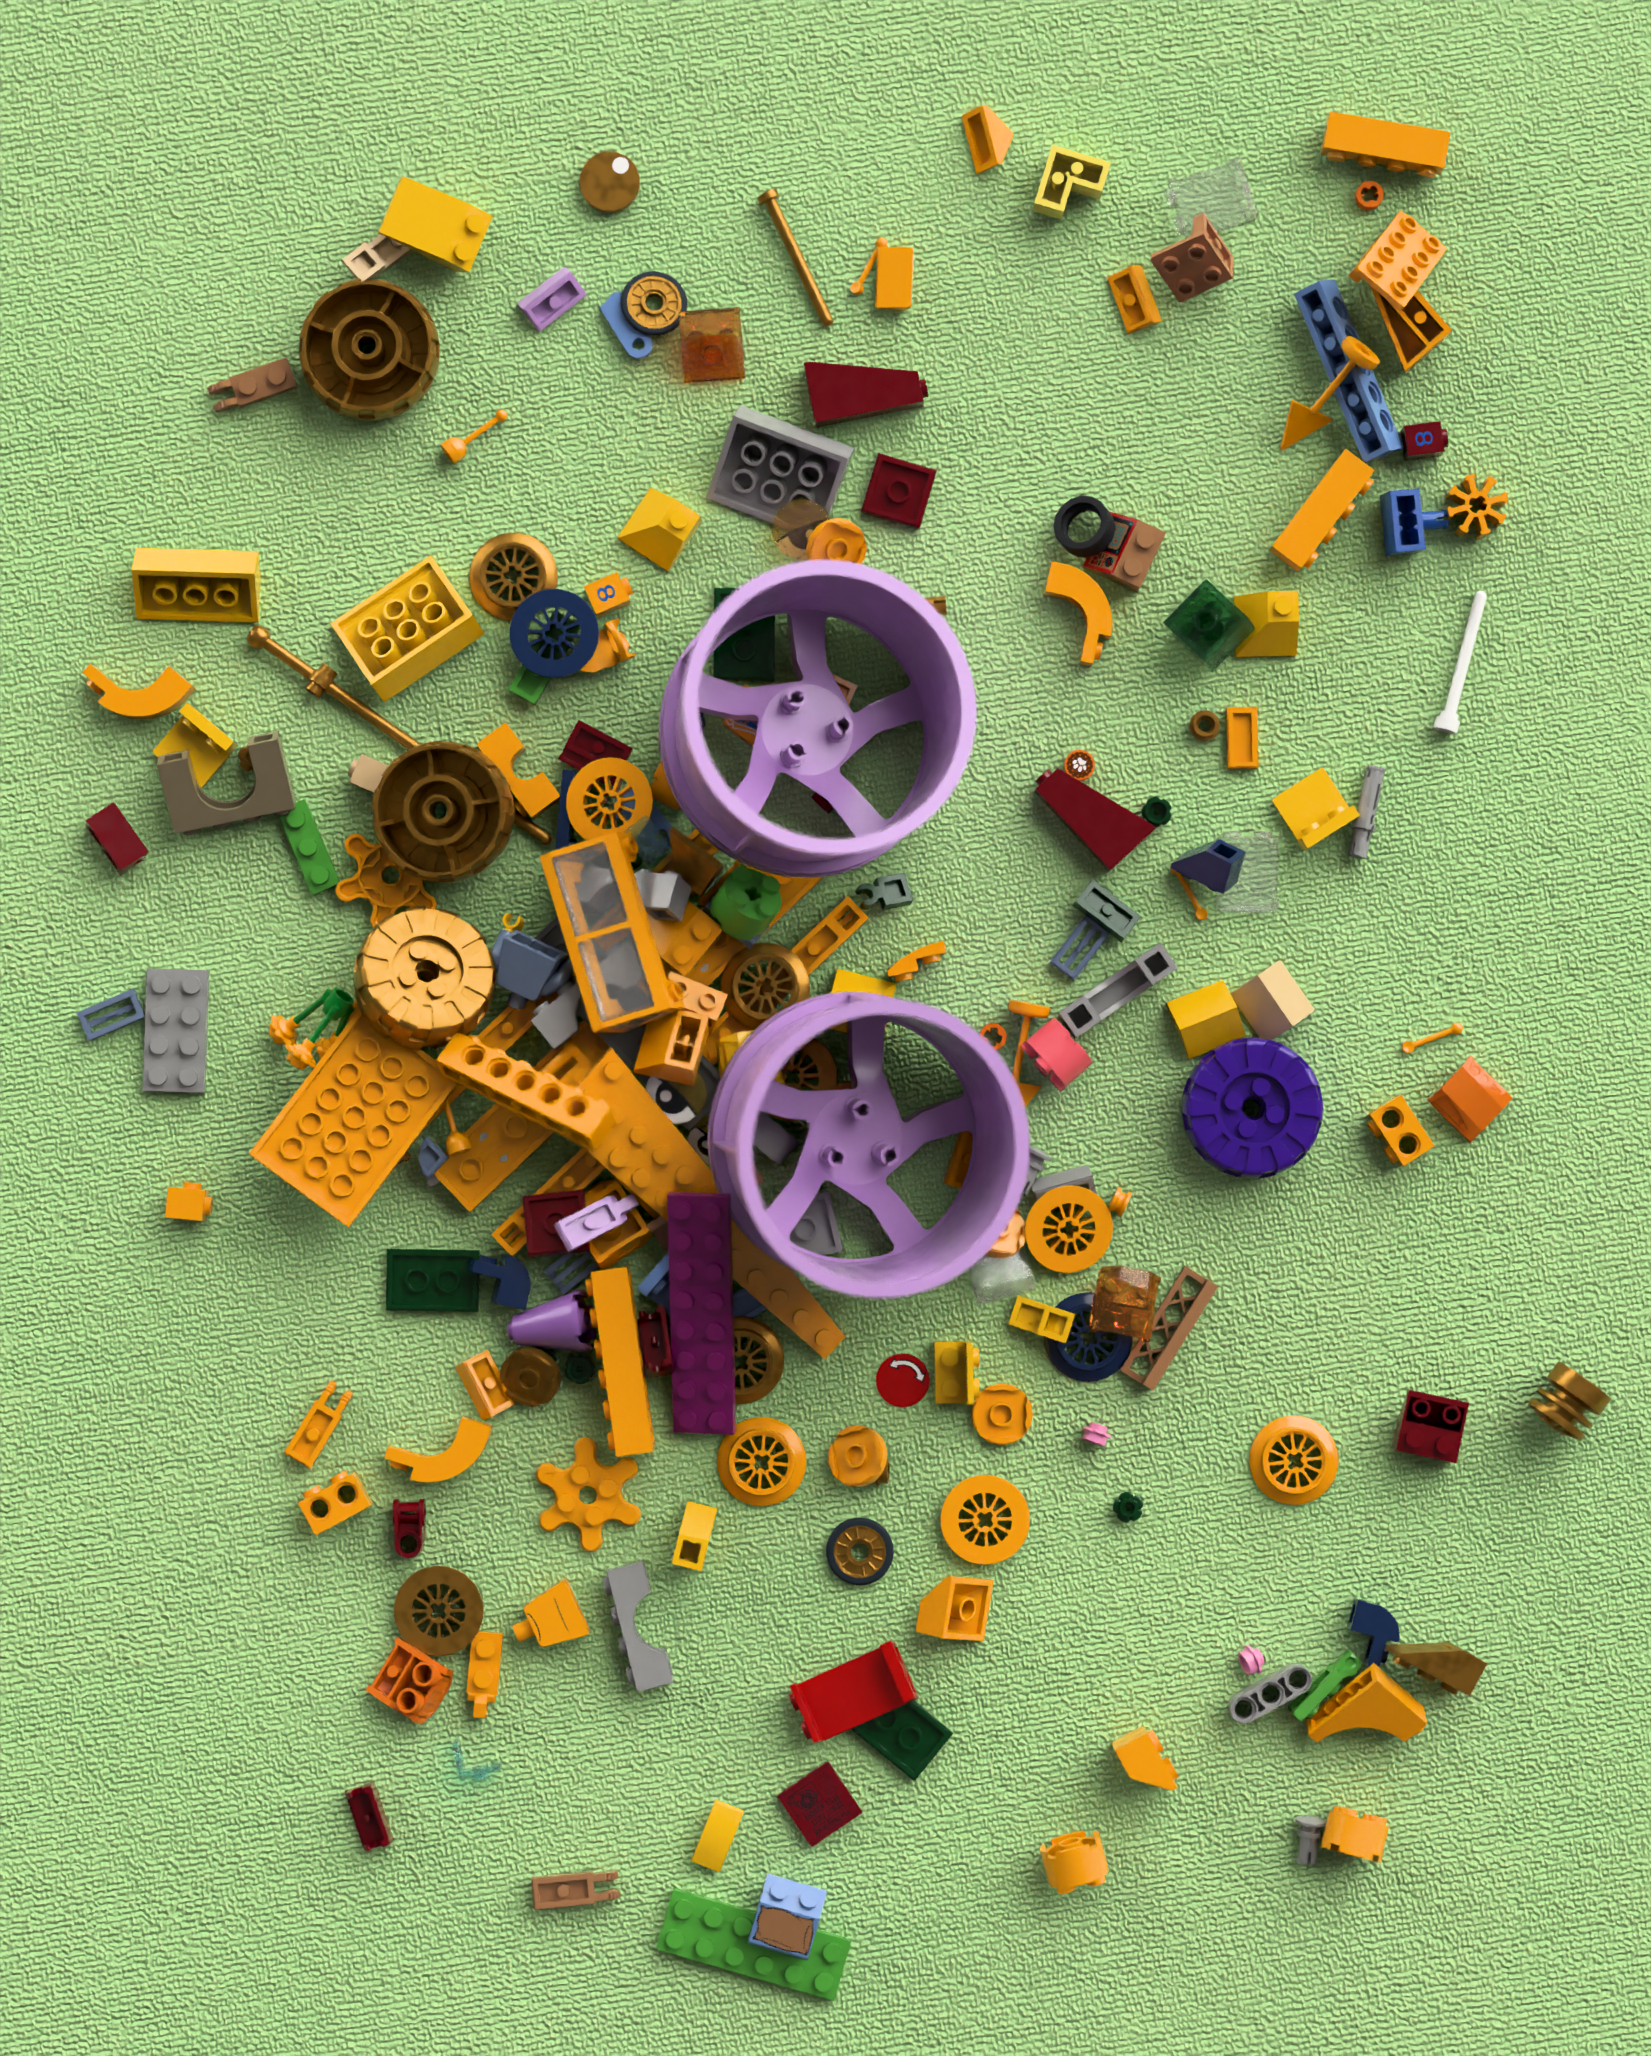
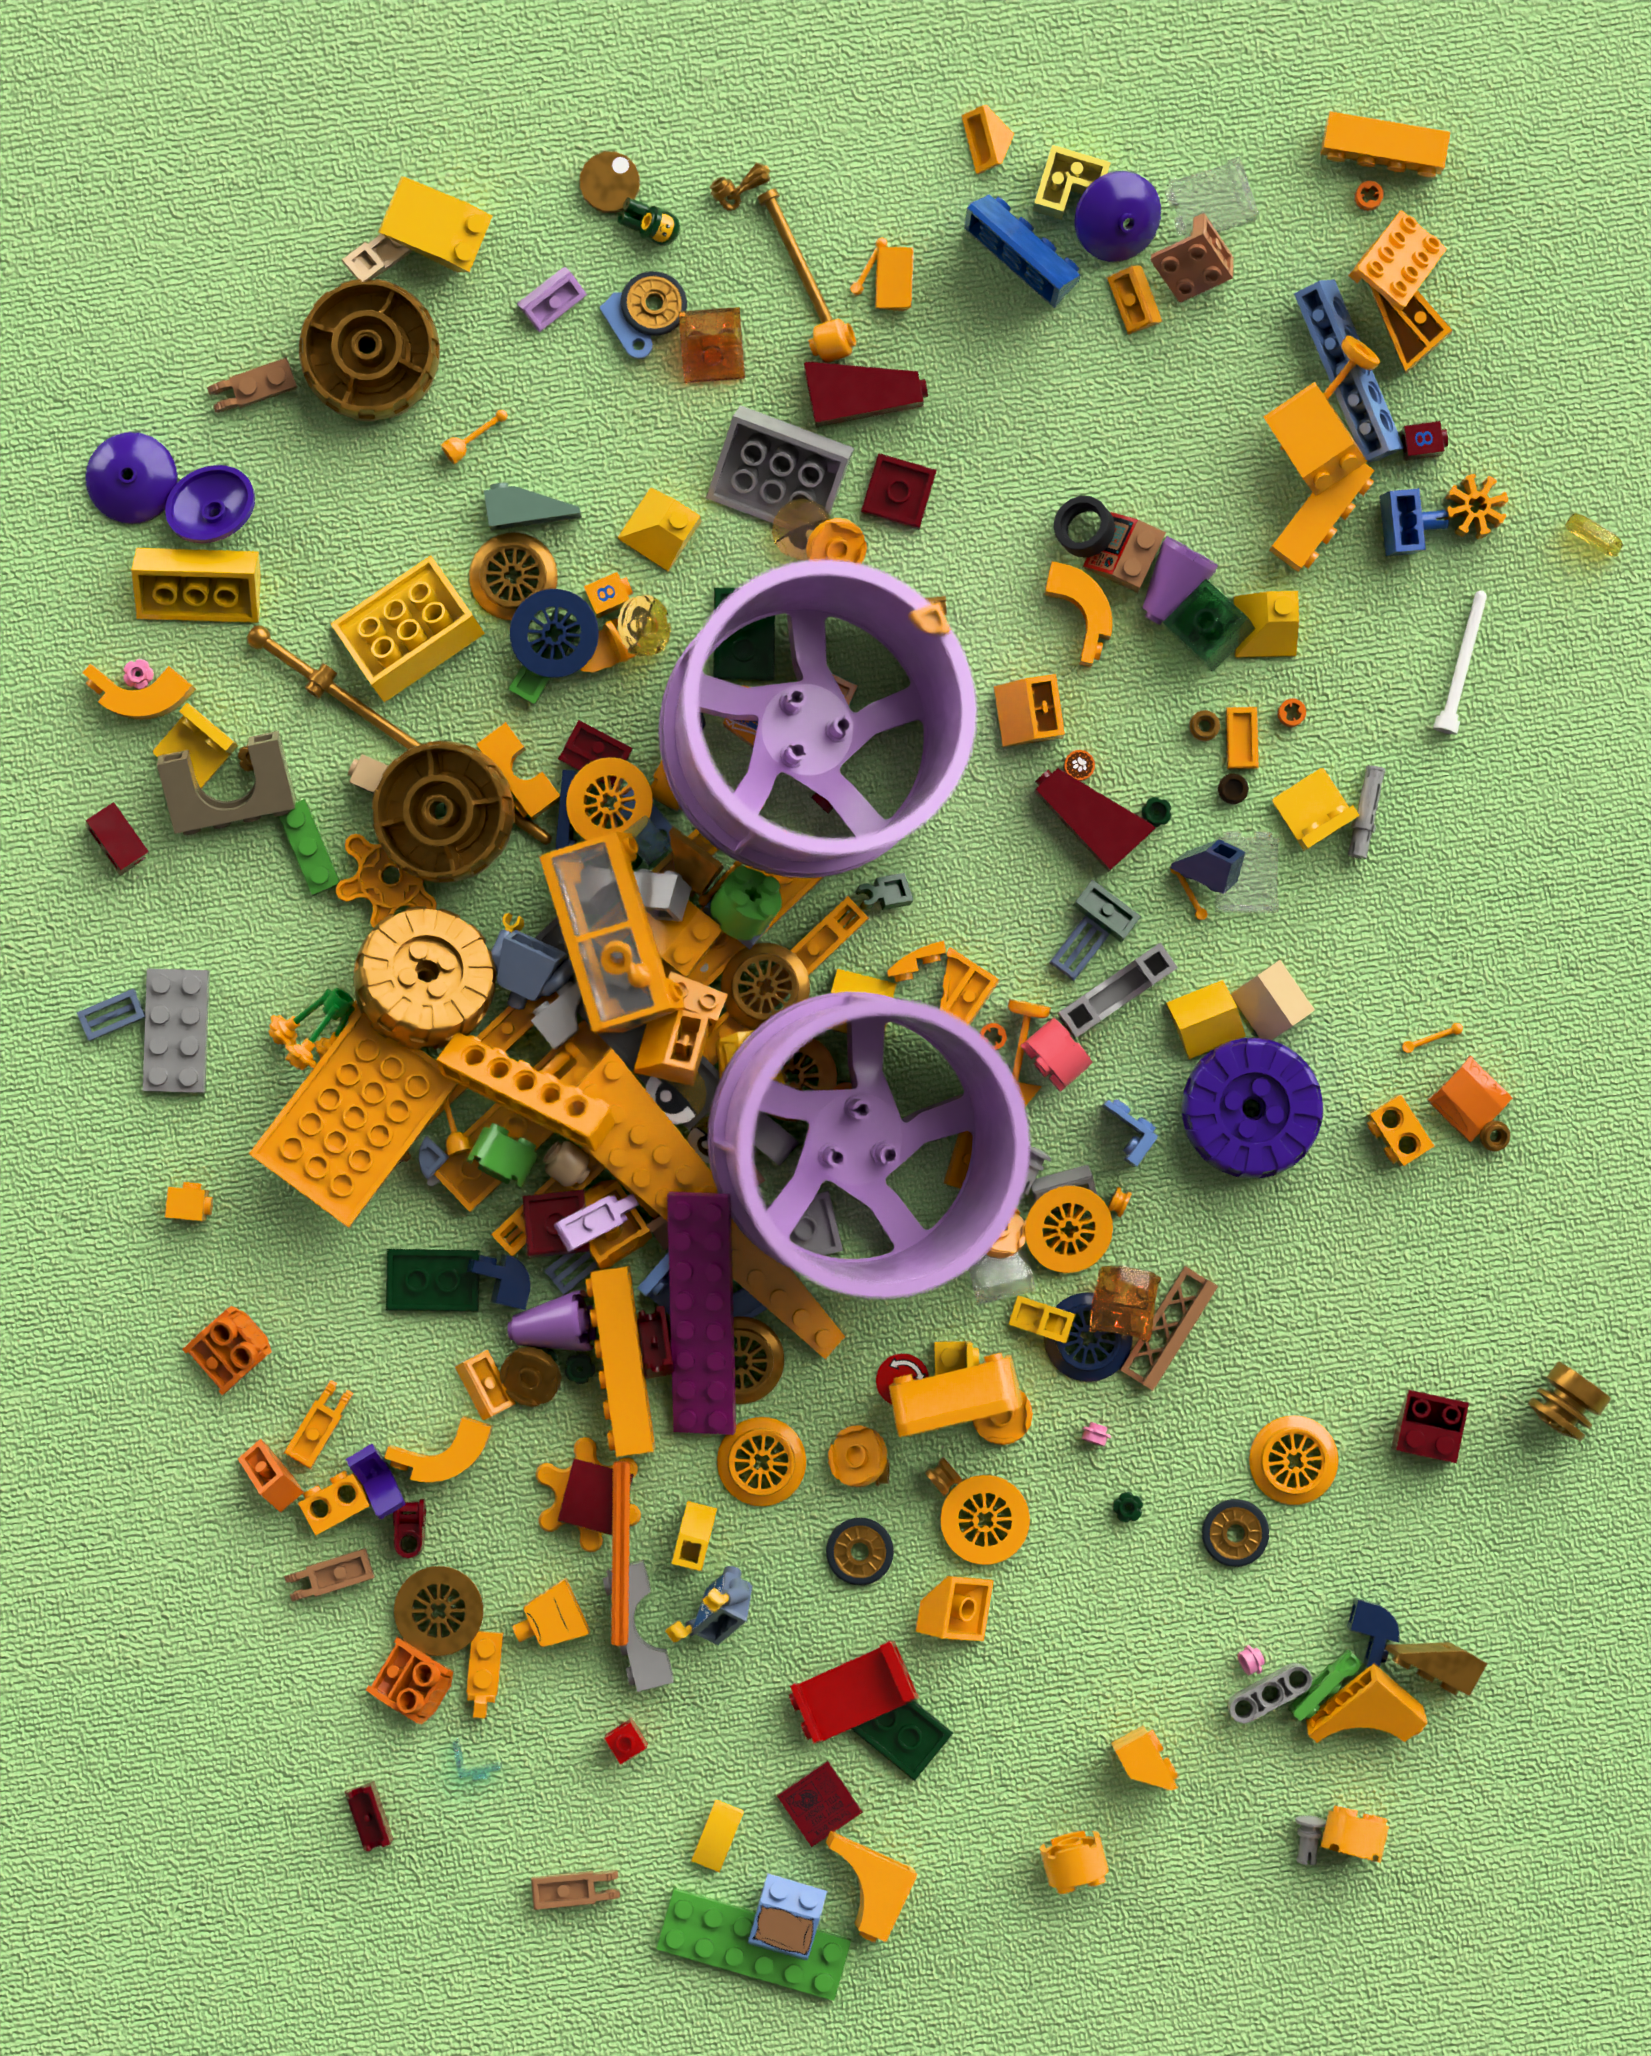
none -> dark purple dish [86,432,178,524]
none -> bright pink plate [123,659,153,689]
none -> dark purple dish [165,465,255,543]
none -> orange slope [182,1306,272,1395]
none -> orange slope [238,1439,304,1513]
none -> medium nougat hinge [284,1548,375,1601]
none -> dark purple bracket [346,1444,405,1519]
none -> bright green brick [466,1123,538,1189]
none -> sand green slope [484,483,582,531]
none -> tan head [543,1141,591,1186]
none -> dark red slope [558,1458,634,1536]
none -> light orange plate [600,941,652,988]
none -> red brick [604,1718,648,1765]
none -> orange axle [611,1461,630,1646]
none -> dark green piece [617,198,680,246]
none -> clear yellow tile [618,595,671,656]
none -> sand blue torso [665,1566,752,1645]
none -> pearl gold piece [710,163,770,211]
none -> light orange head [809,318,856,363]
none -> light orange arch [826,1831,918,1943]
none -> light orange windscreen [889,1352,1023,1437]
none -> light orange tile [908,602,951,635]
none -> pearl gold wheel [924,1457,963,1496]
none -> light orange wing [940,947,1000,1026]
none -> blue slope [964,194,1081,308]
none -> light orange slope [994,674,1065,747]
none -> dark purple dish [1074,171,1161,262]
none -> medium blue bracket [1102,1099,1159,1167]
none -> medium lavender cone [1142,536,1218,625]
none -> wheel [1202,1499,1269,1567]
none -> dark brown plate [1218,774,1249,804]
none -> light orange slope [1263,382,1367,496]
none -> orange bush [1278,698,1306,727]
none -> pearl gold plate [1480,1120,1510,1151]
none -> clear yellow tile [1565,514,1623,557]

